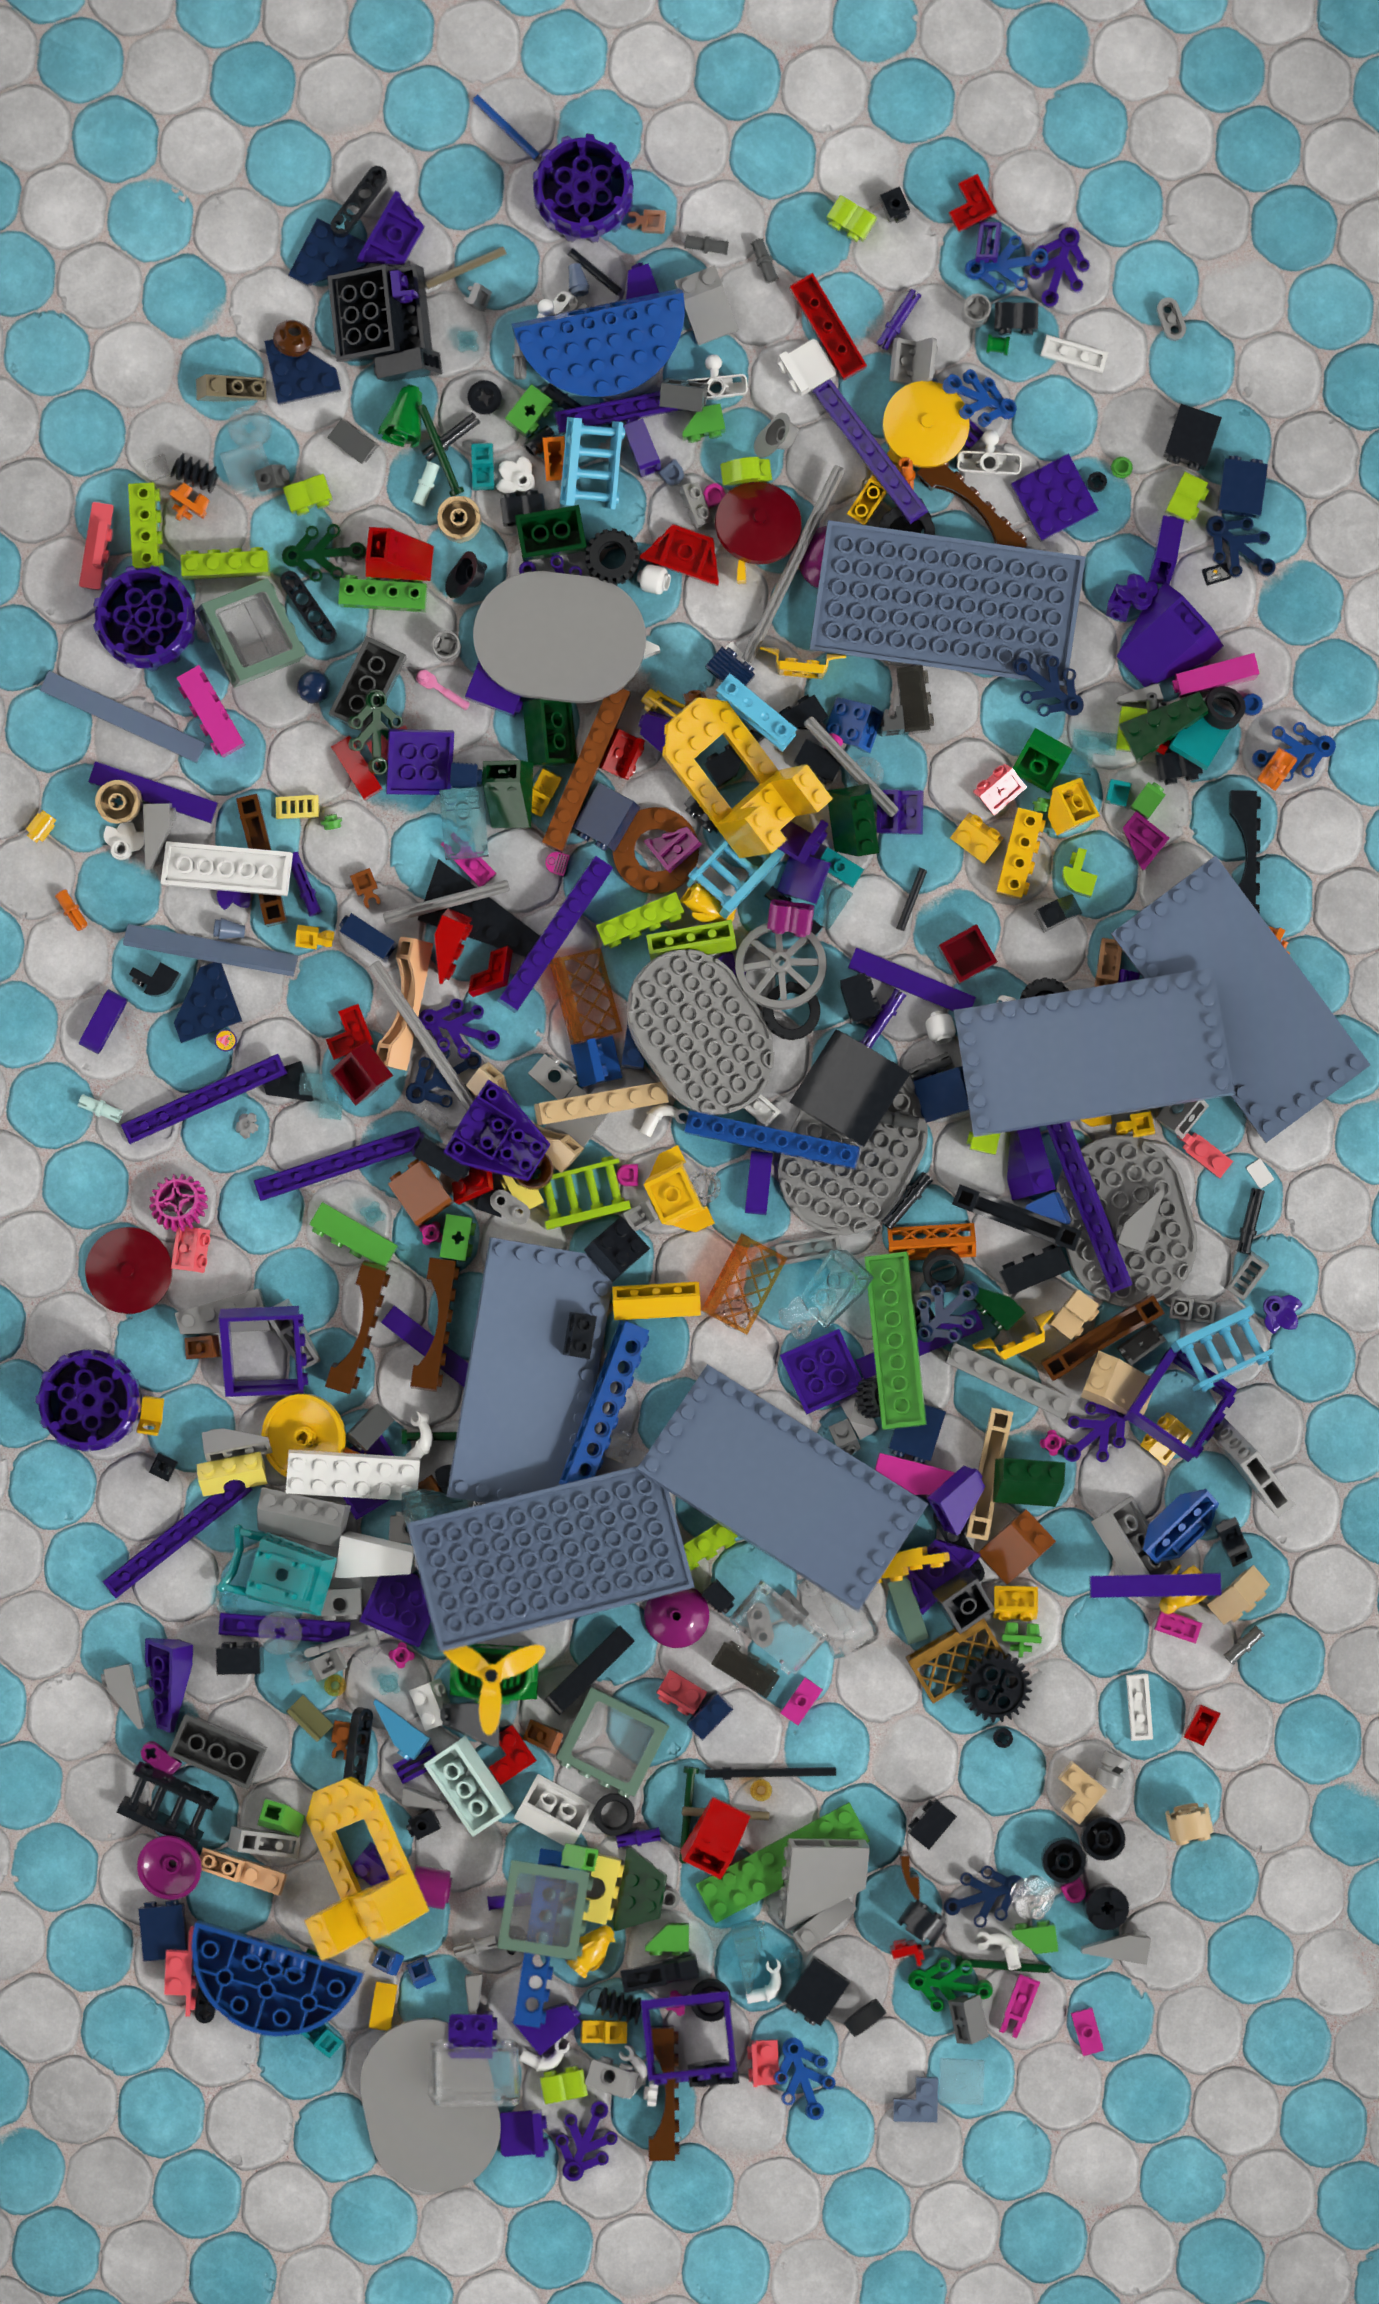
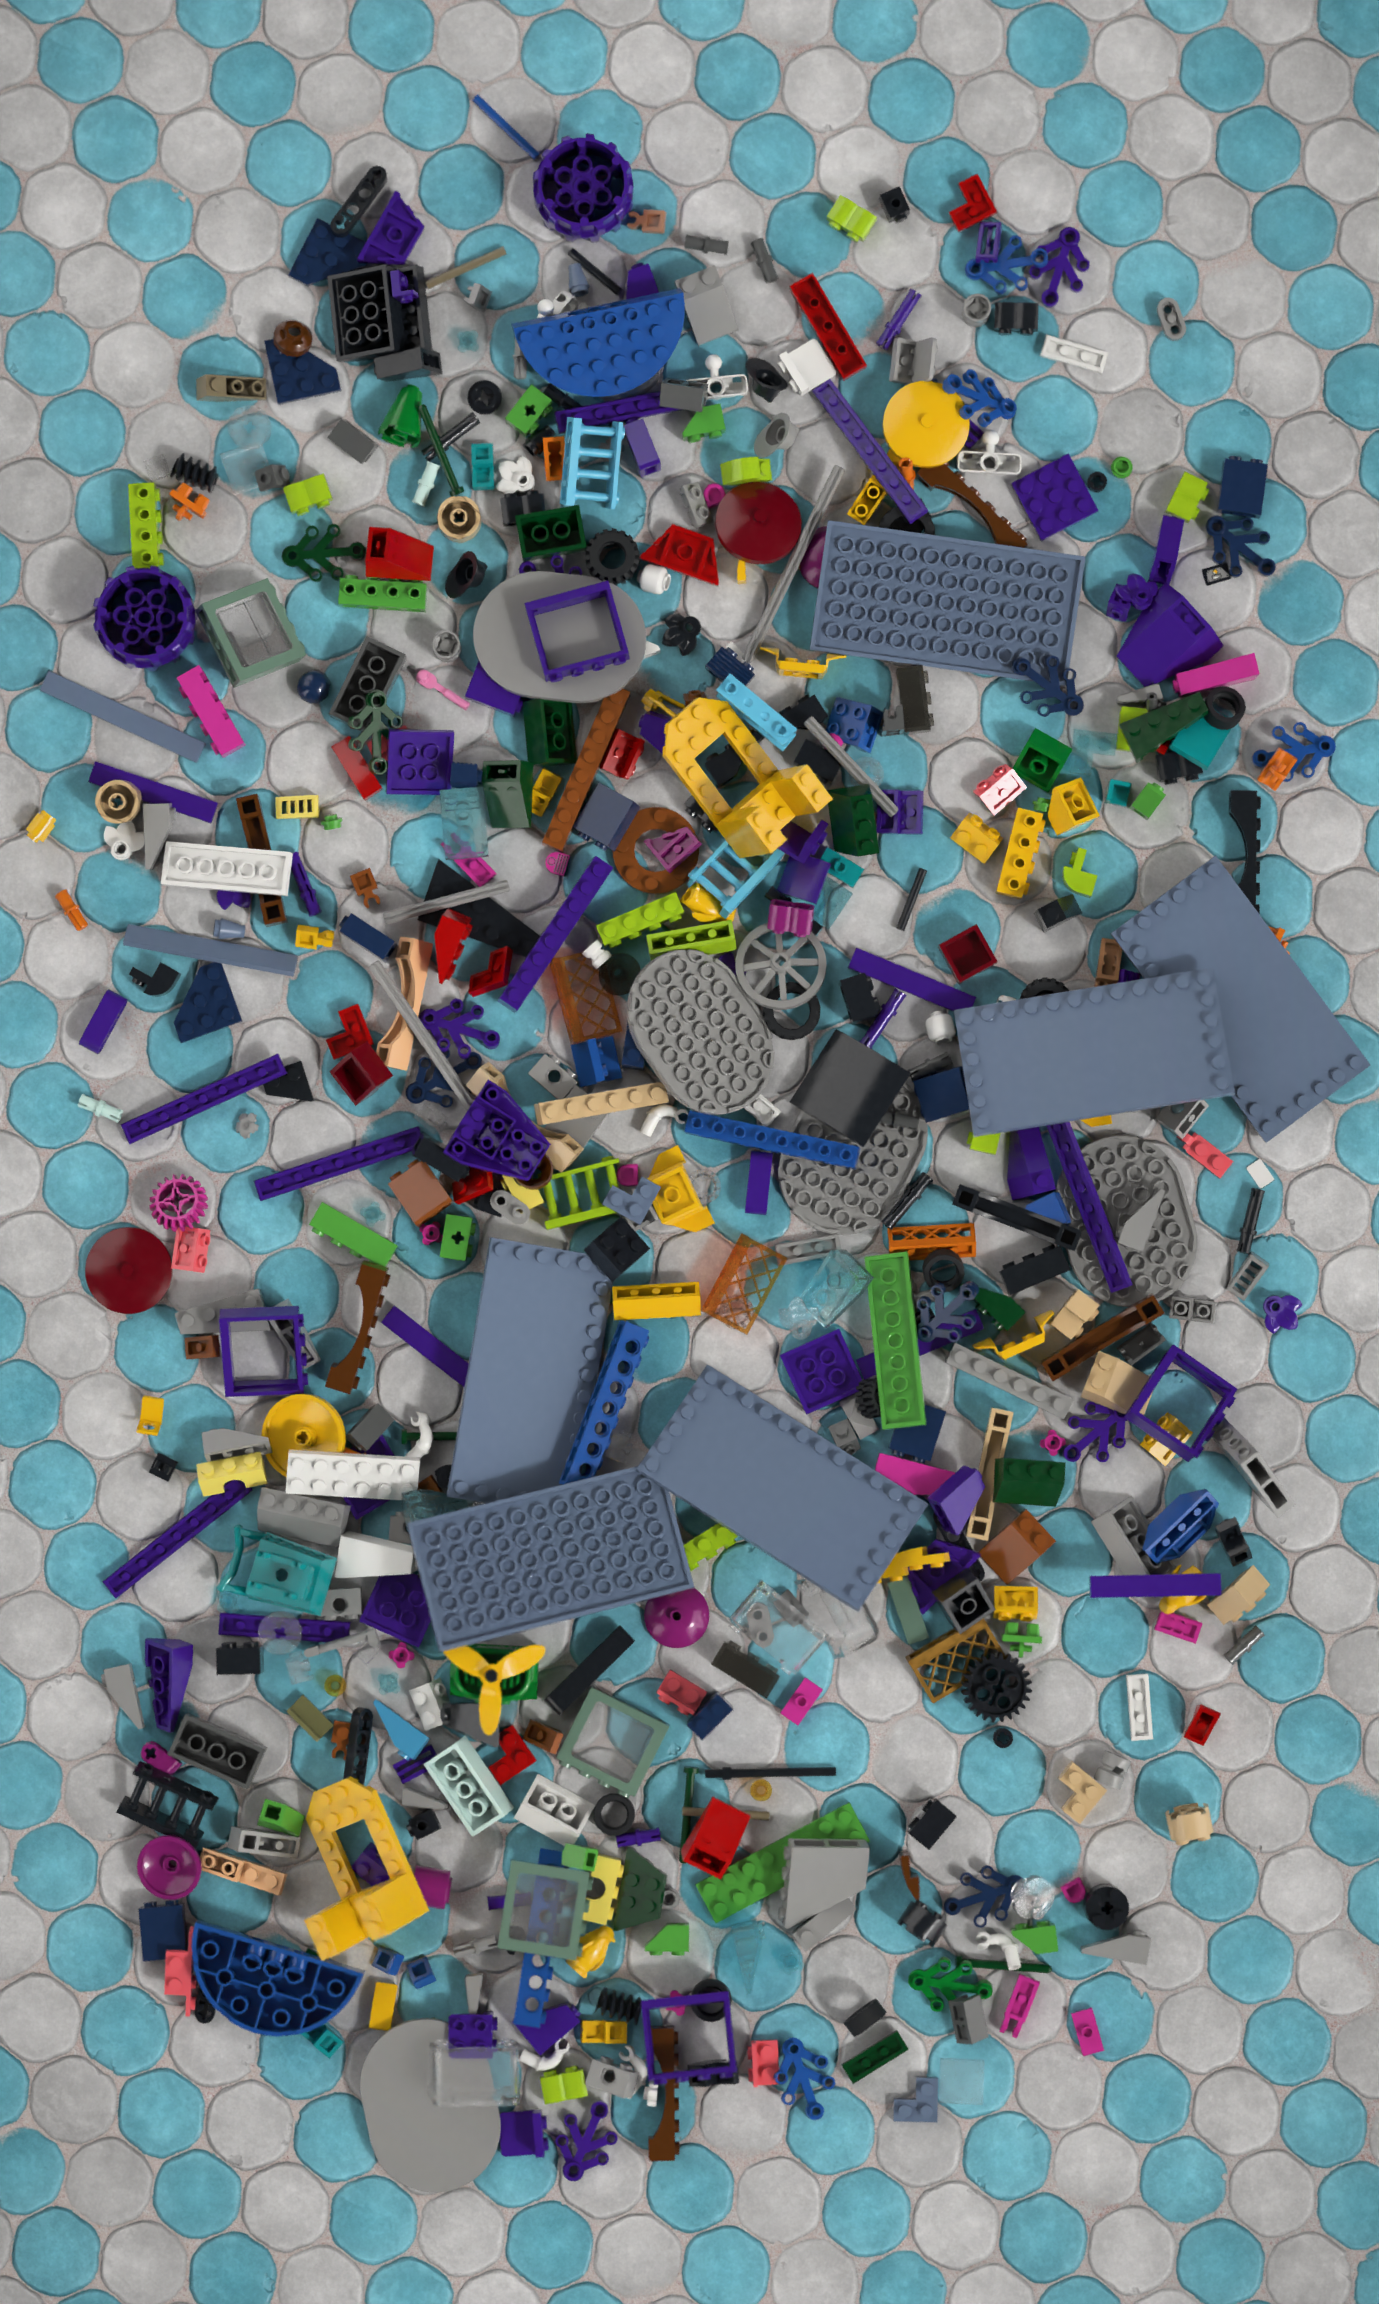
dark purple wheel [35,1349,142,1451] -> none
coral bracket [79,502,114,590] -> none
lime brick [181,547,270,580] -> none
tile [215,1030,237,1052] -> none
black beam [280,571,337,645] -> none
clear light blue plate [299,1073,344,1120] -> none
light grey bracket [308,1648,347,1682] -> none
reddish brown arch [410,1257,460,1392] -> none
black brick [563,1312,597,1359] -> none
black plate [620,1953,700,1993] -> none
sand blue tile [658,459,684,486] -> none
black brick [702,1579,735,1614] -> none
white piece [745,1959,782,2004] -> none
black brick [784,1956,850,2026] -> none
red bracket [890,1938,925,1966] -> none
green bush [986,334,1010,356] -> none
black brick [1041,1837,1086,1883] -> none
black brick [1080,1815,1126,1861] -> none
yellow plate [1115,1111,1155,1138] -> none
magenta wing [1122,811,1170,871] -> none
black brick [1163,404,1222,471] -> none
medium azure fence [1171,1306,1275,1392] -> none
blue tile [1243,693,1263,716] -> none
none -> dark purple window [524,581,630,682]
none -> white wheel [582,939,612,969]
none -> clear smoke dish [598,953,641,996]
none -> sand blue plate [602,1177,661,1225]
none -> black plate [662,614,701,656]
none -> black piece [745,358,788,403]
none -> dark green plate [841,2030,909,2084]

